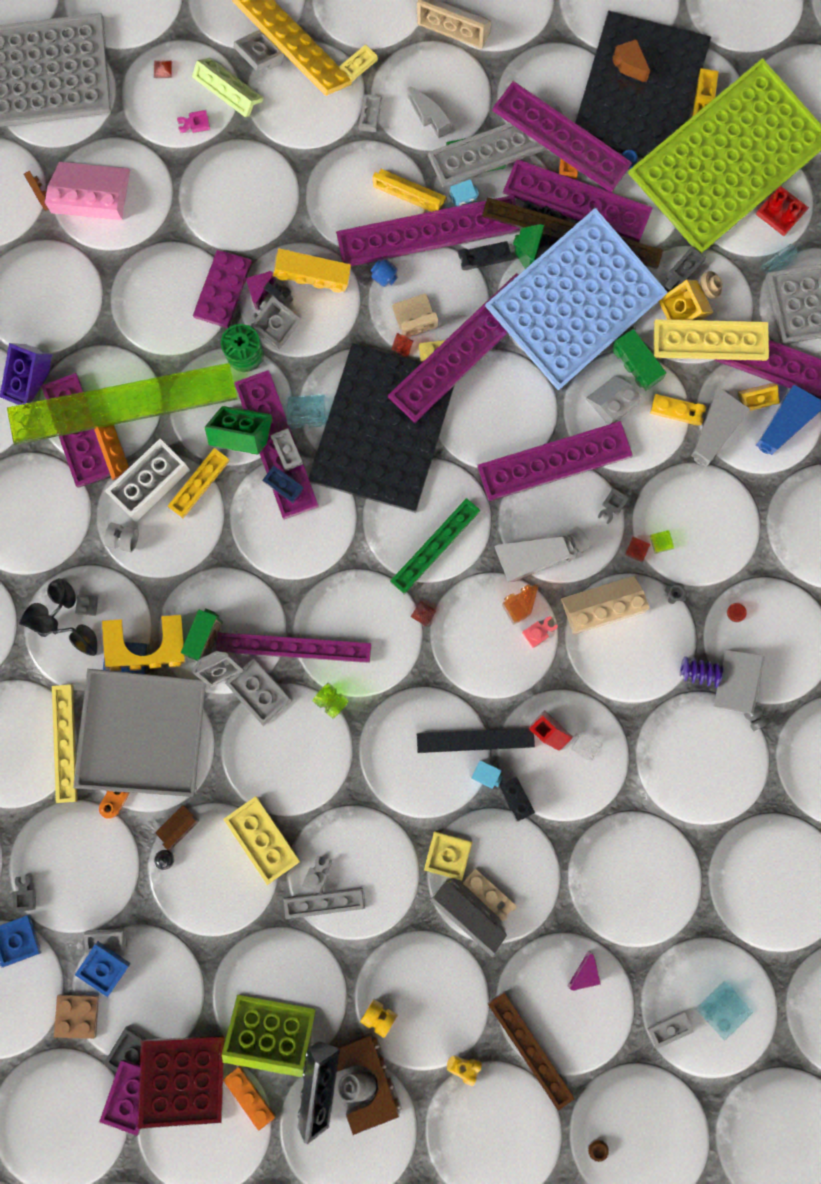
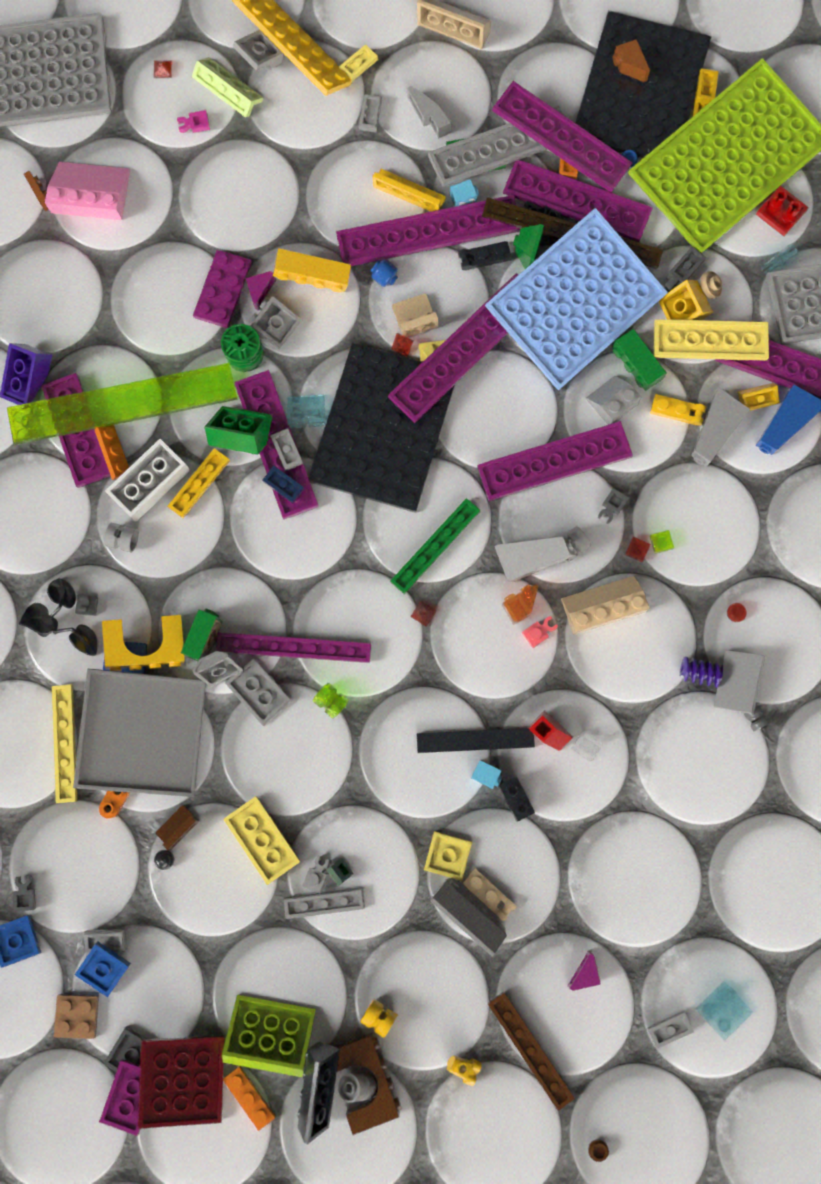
black slope [263,282,294,304] -> none
dark grey plate [665,583,687,604] -> none
none -> dark green plate [326,858,354,886]

